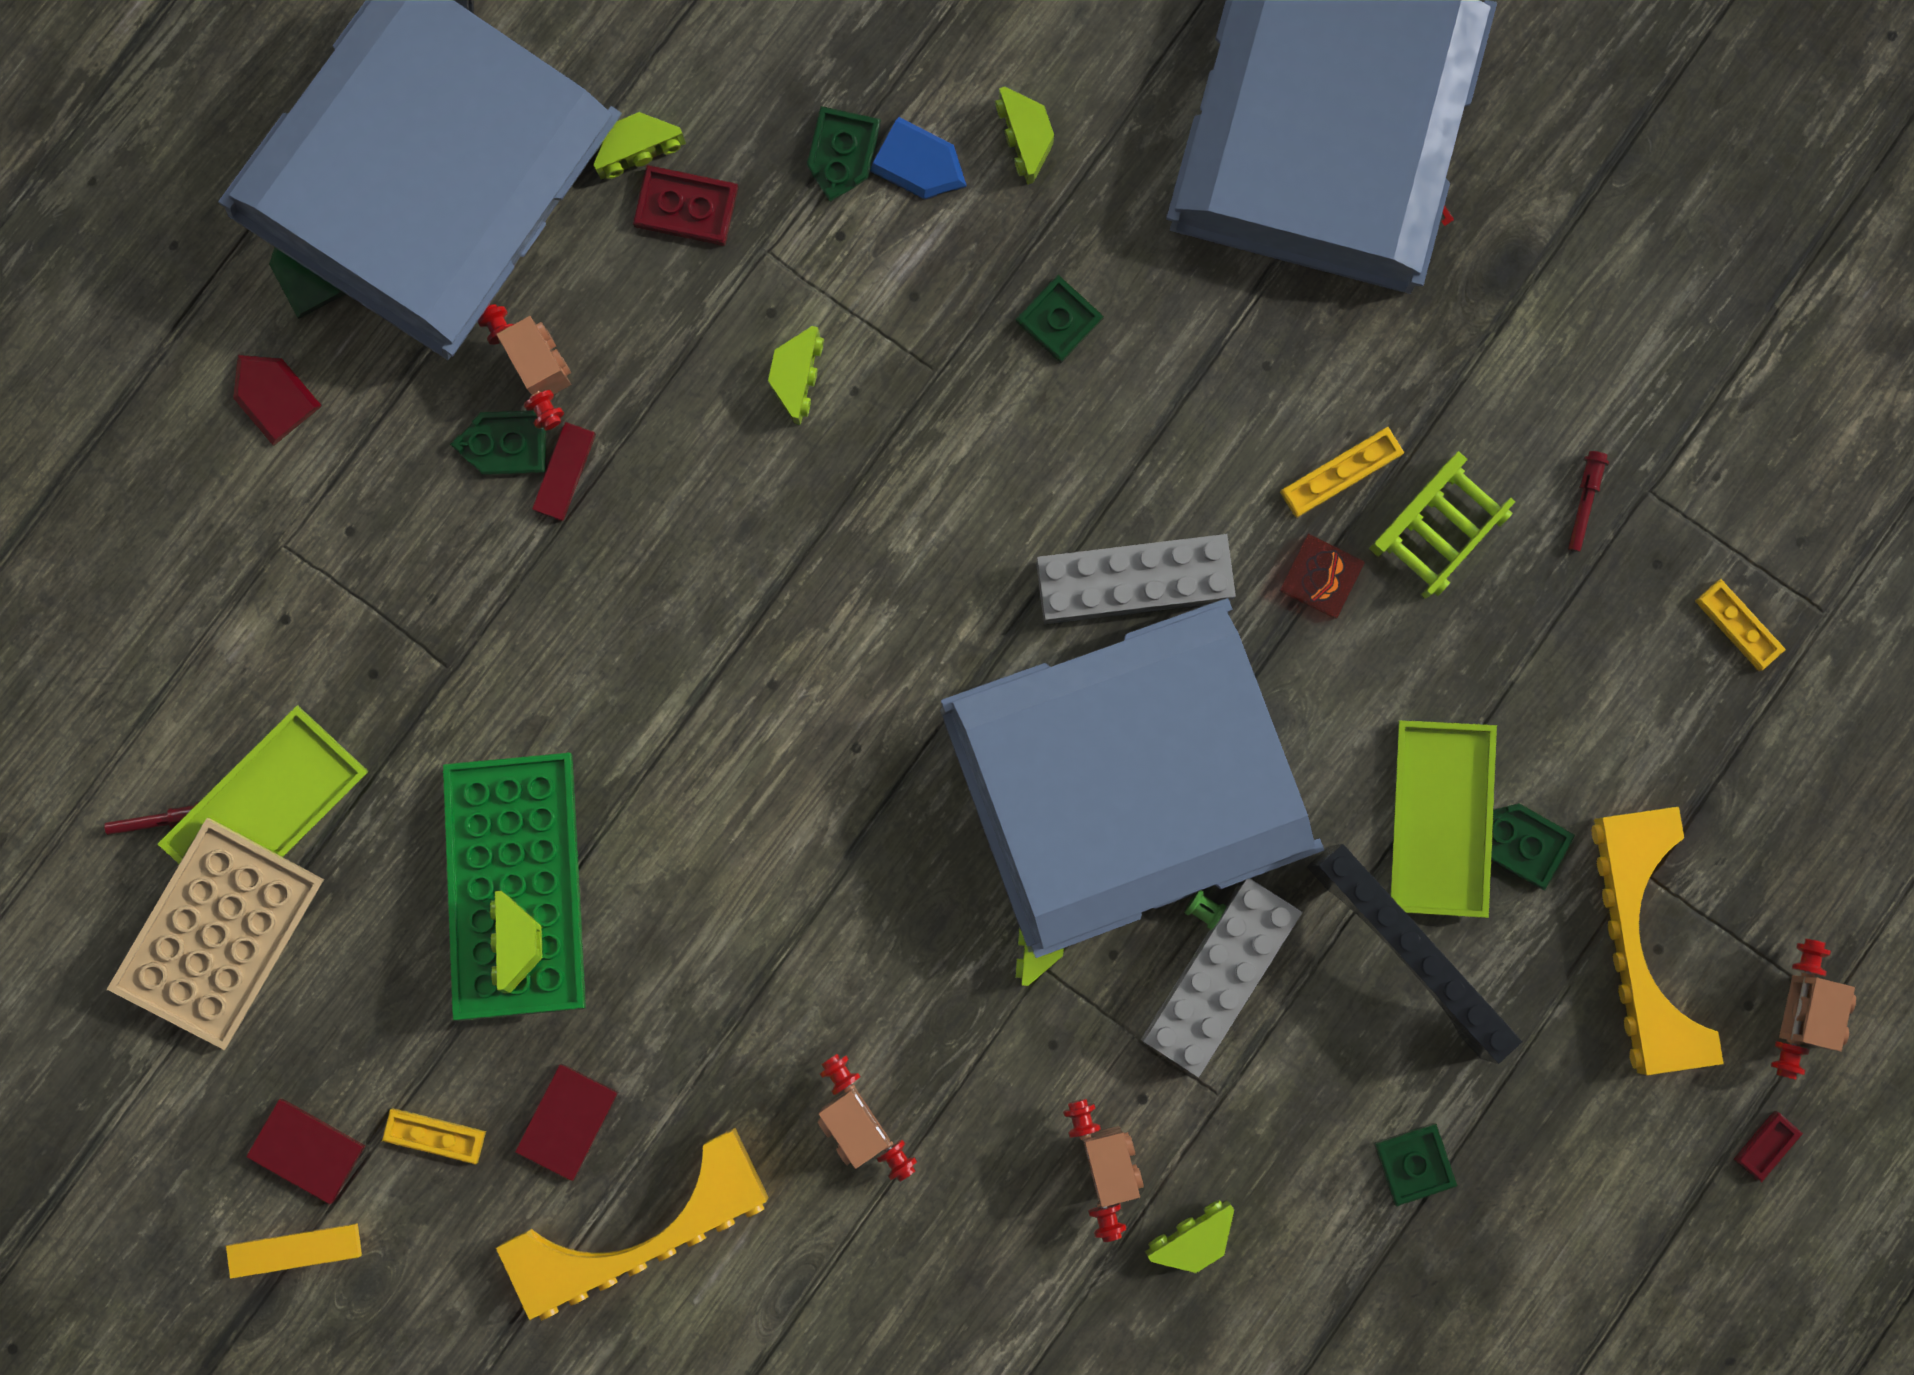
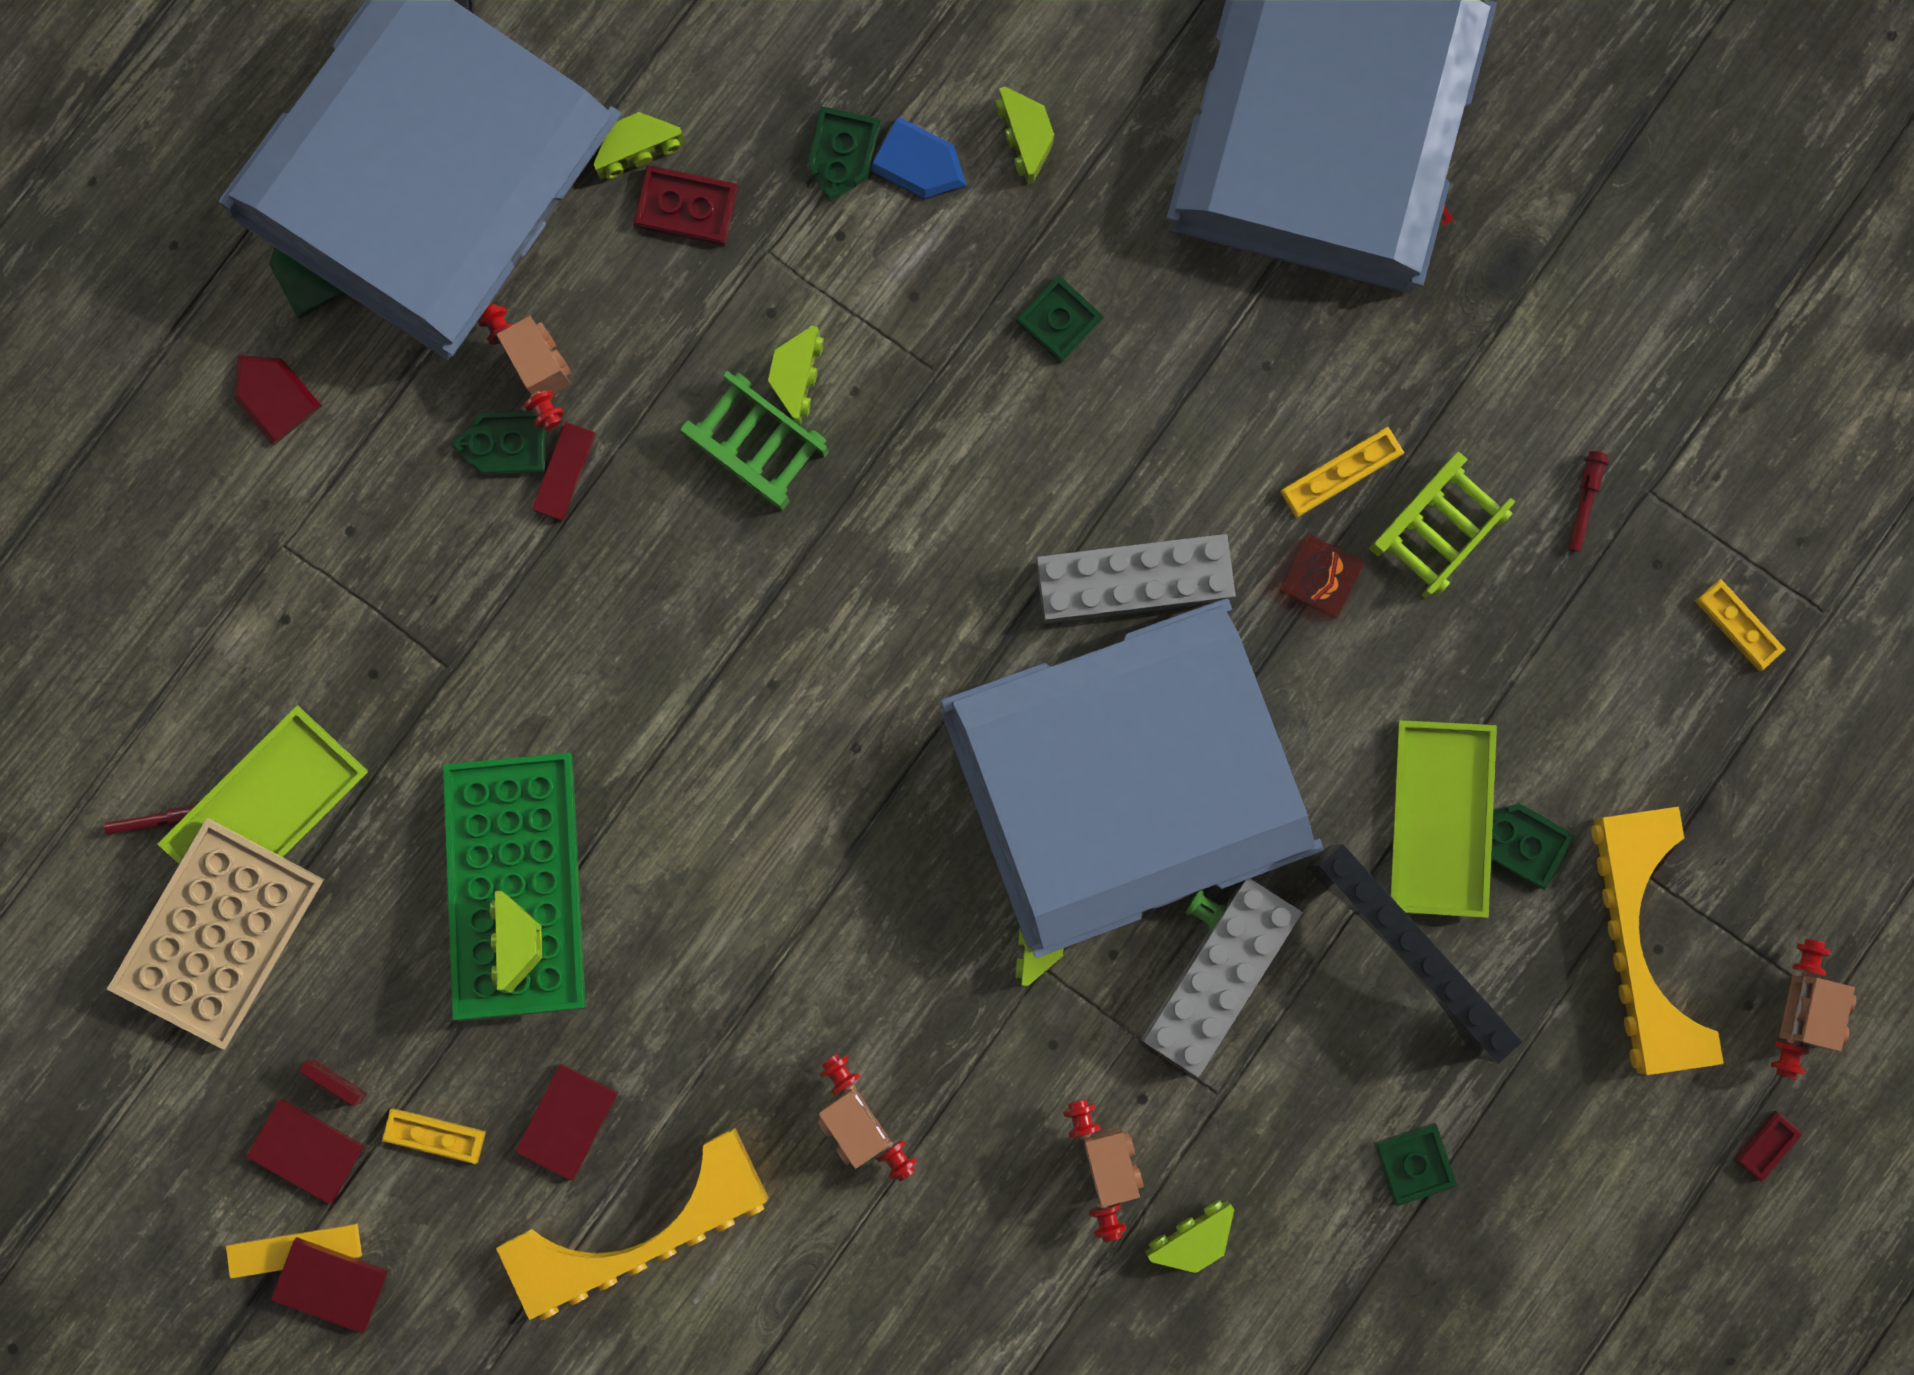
none -> dark red tile [271,1237,389,1334]
none -> dark red tile [299,1059,368,1106]
none -> bright green fence [680,371,829,511]

